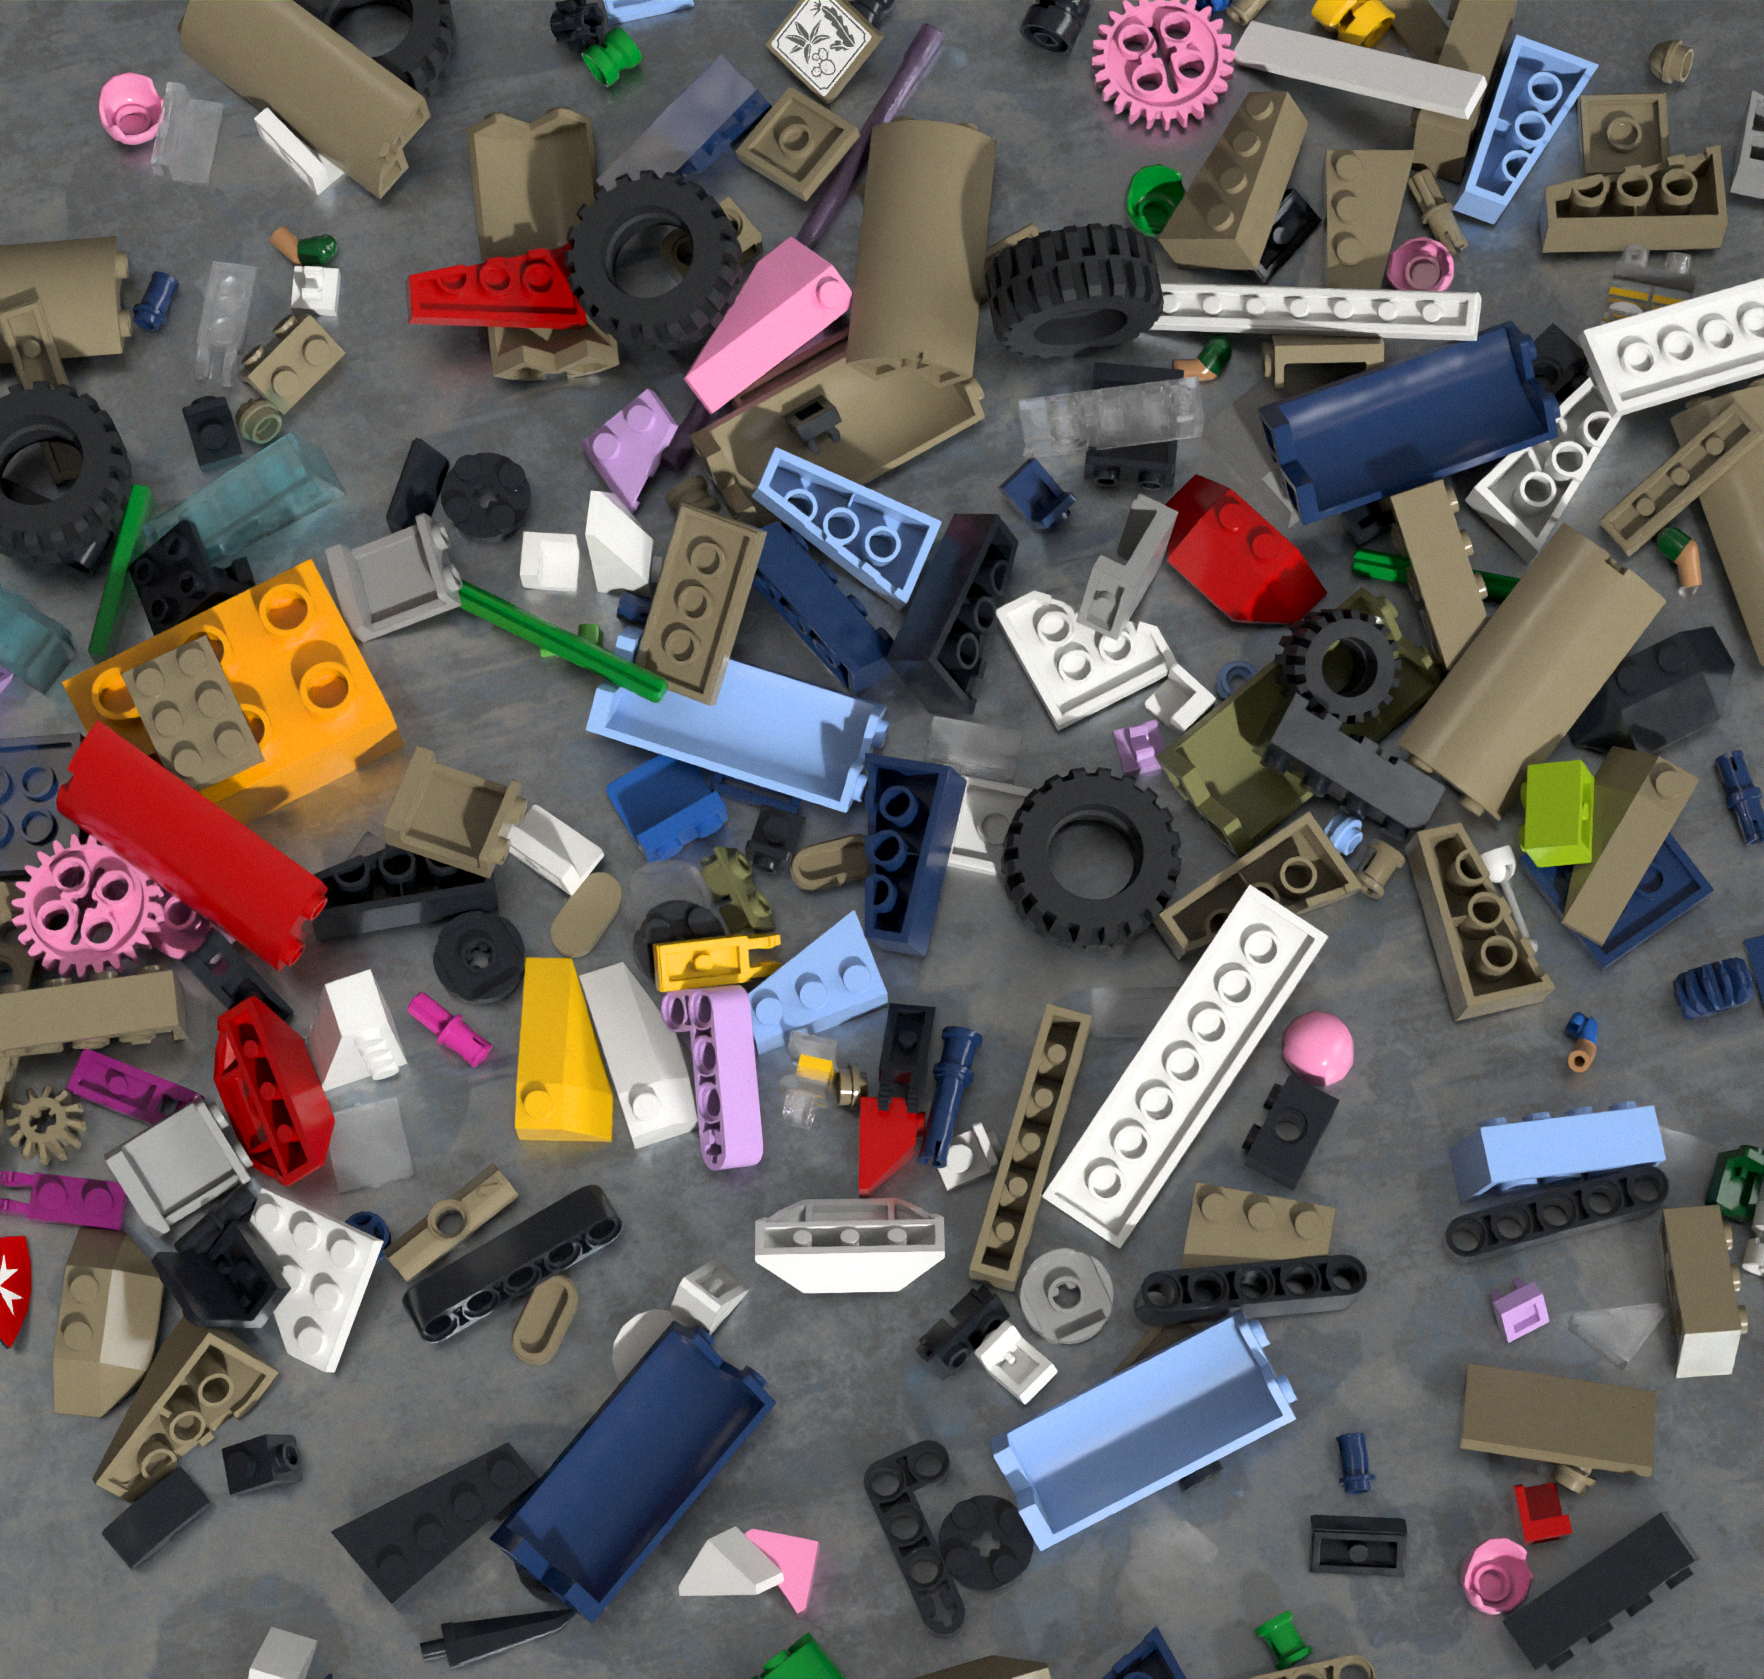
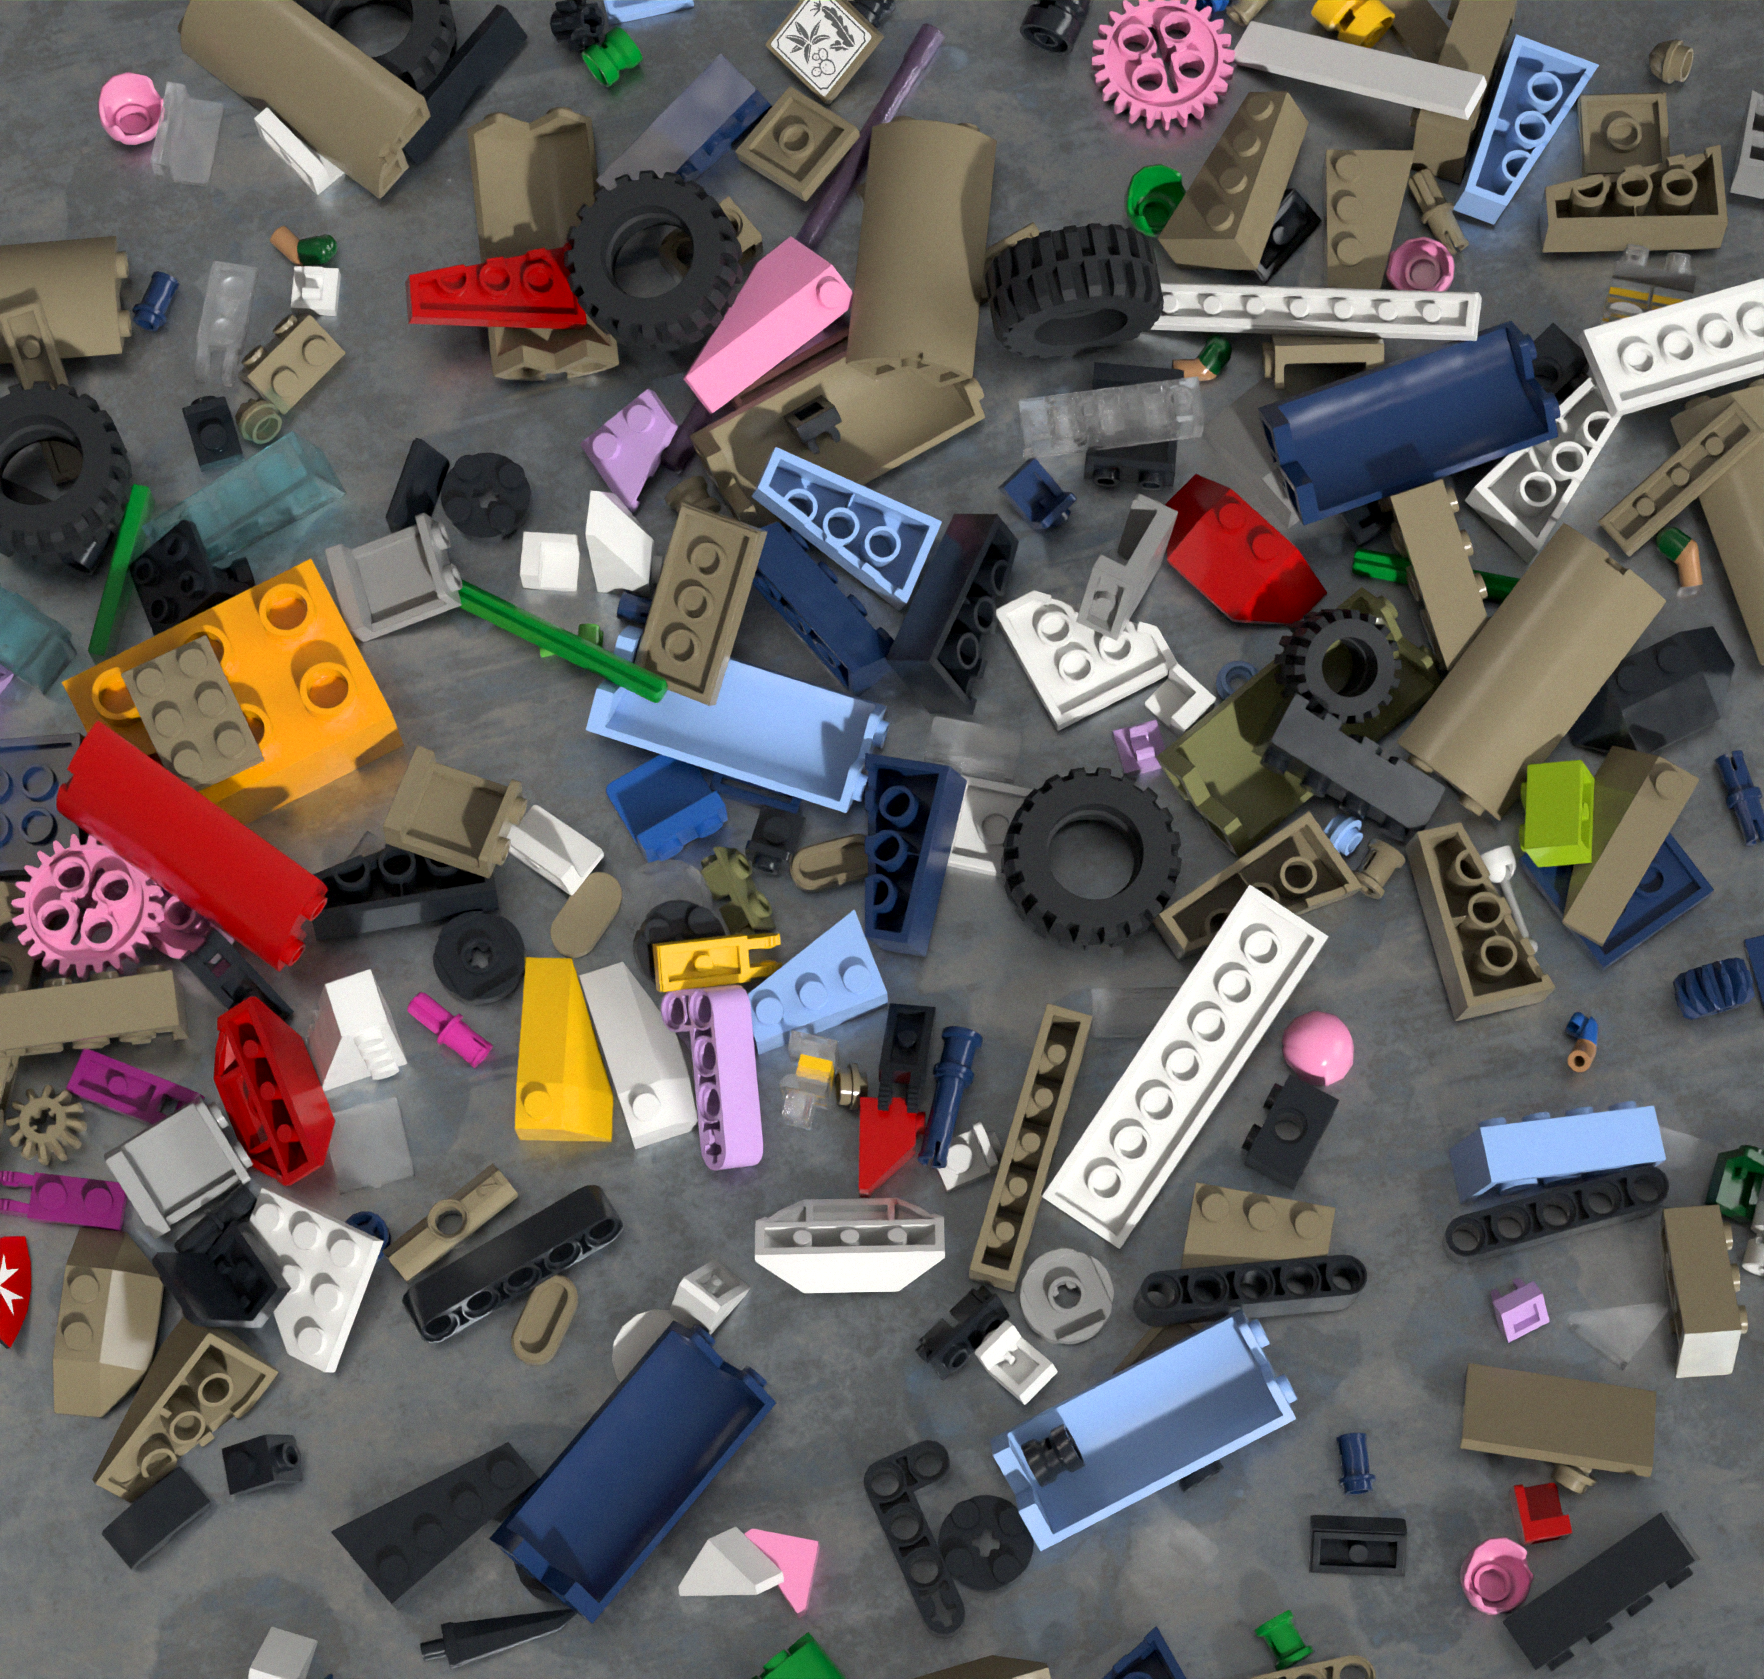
none -> black tile [402,4,528,166]
none -> black wheel [1021,1424,1085,1487]

